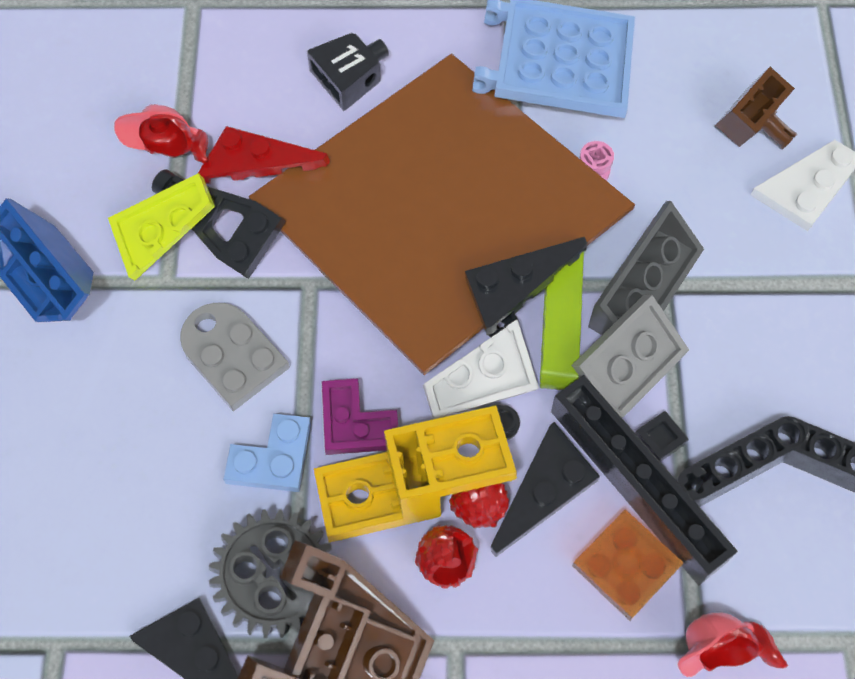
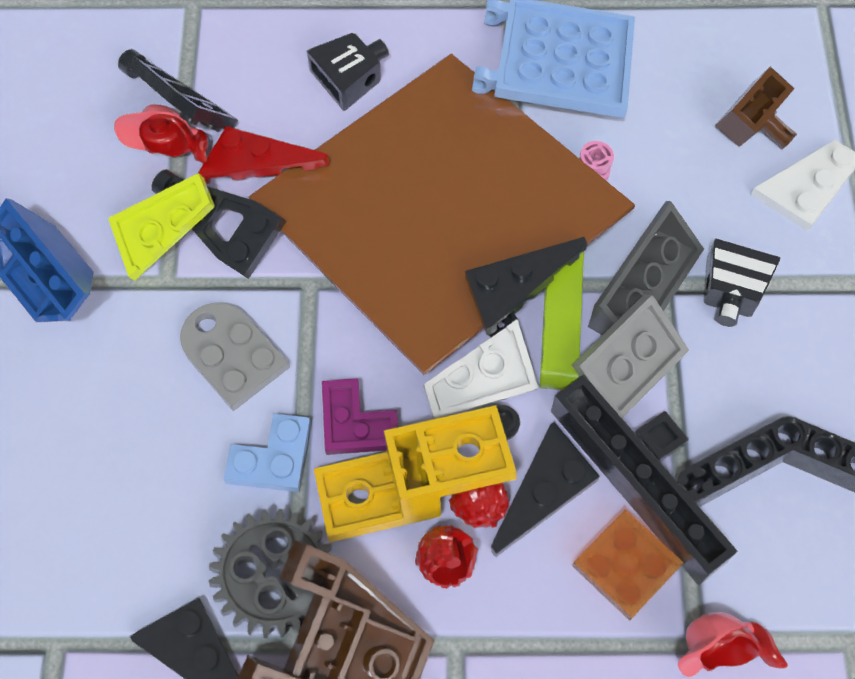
none -> black plate [118,49,238,131]
none -> black torso [703,238,781,327]

